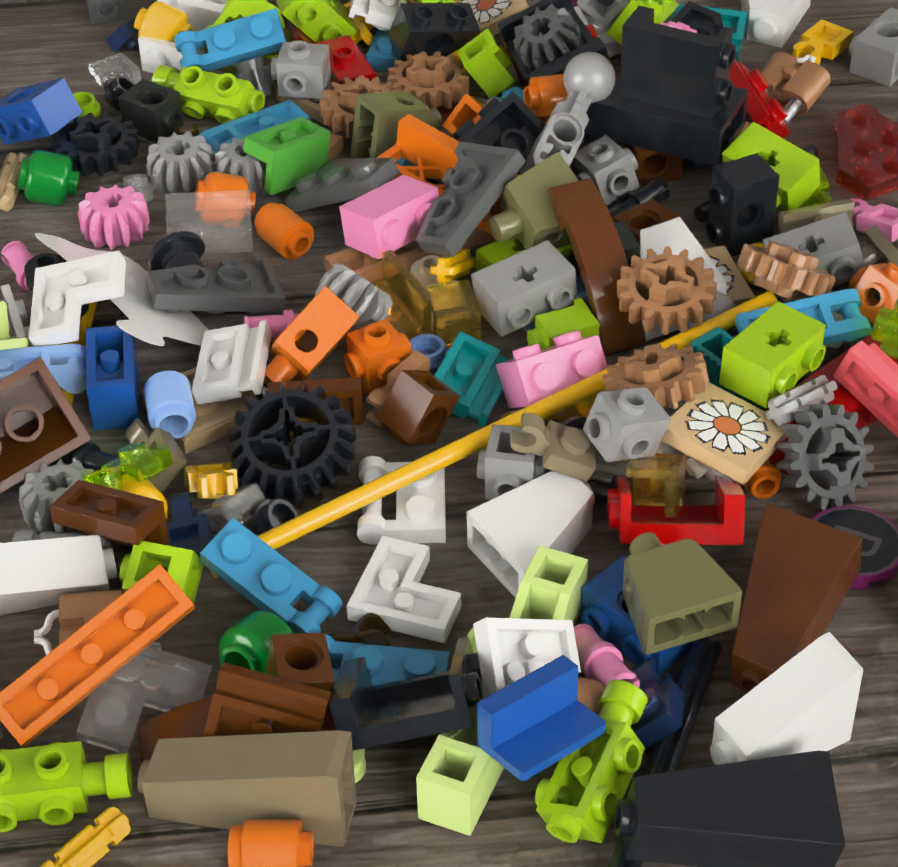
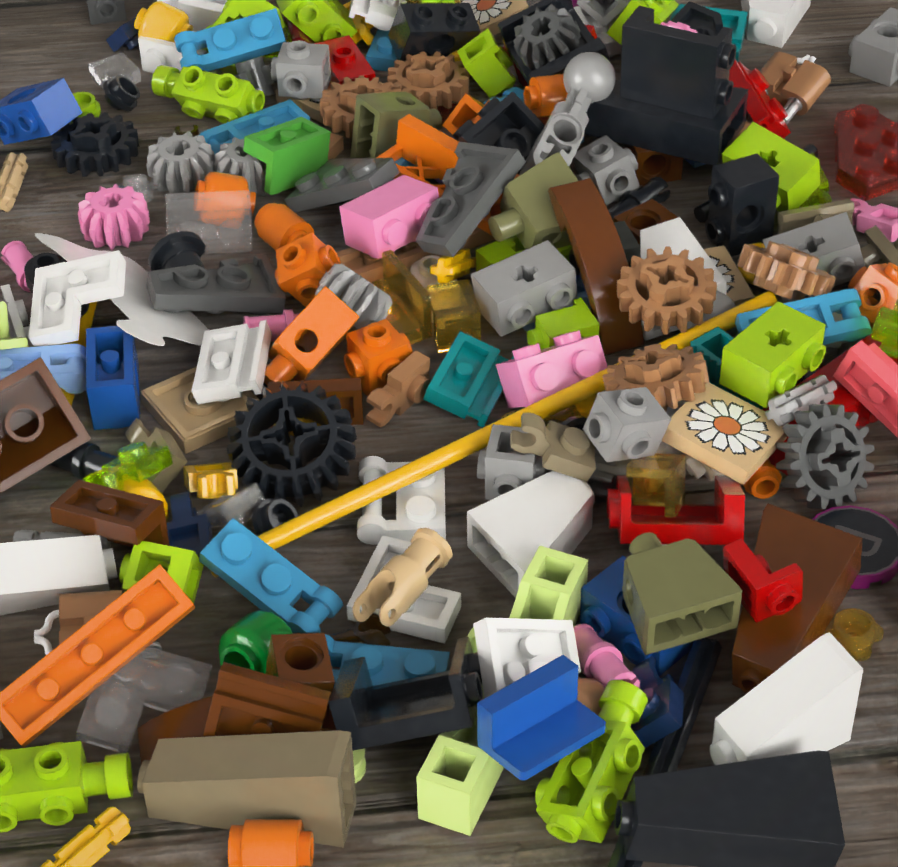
green head [18,150,80,206] -> none
light grey gear [18,458,99,534] -> none
pearl dark grey brick [118,79,184,143] -> none
light blue brick [144,371,196,439] -> none
reddish brown brick [376,370,461,446] -> none
medium blue plate [410,334,449,374] -> none
yellow plate [792,19,854,65] -> none
none -> orange brick [275,233,341,307]
none -> tan piece [352,528,453,627]
none -> red bracket [723,538,803,623]
none -> clear yellow plate [823,608,884,661]

